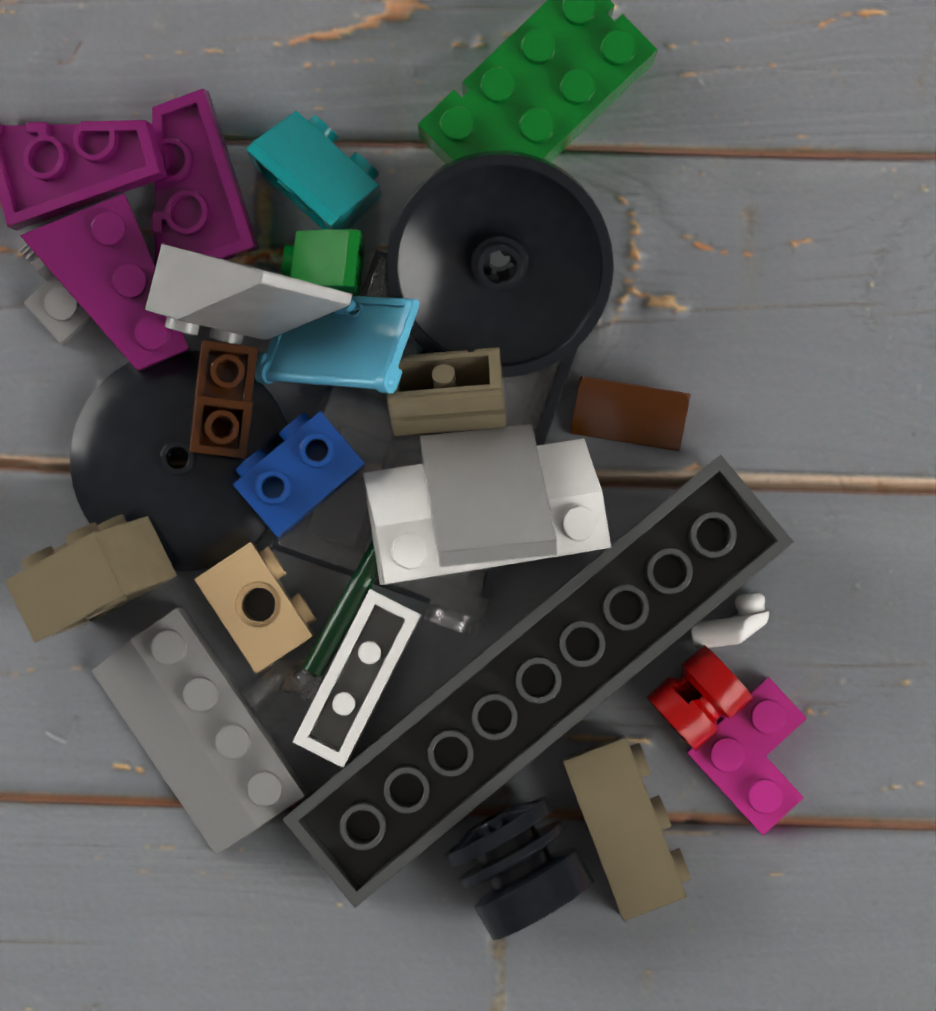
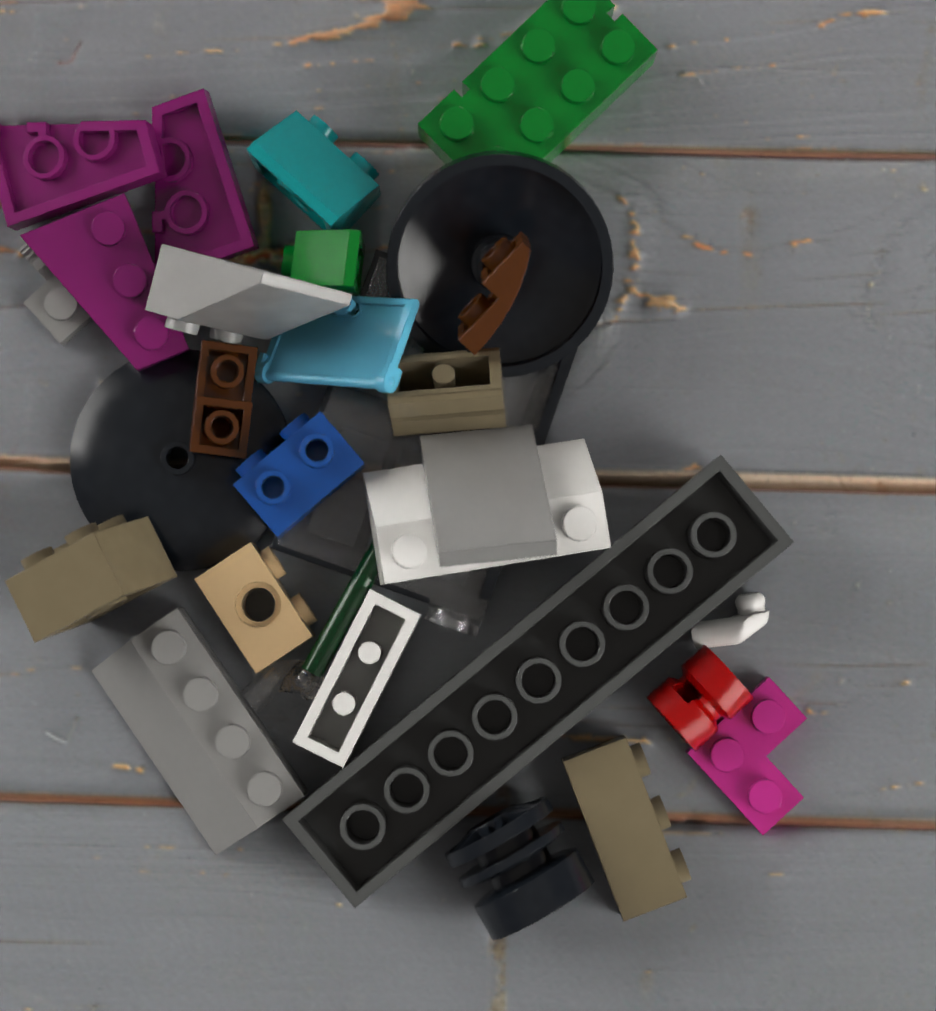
reddish brown slope [570,376,691,451] -> none
none -> reddish brown slope [458,231,531,355]

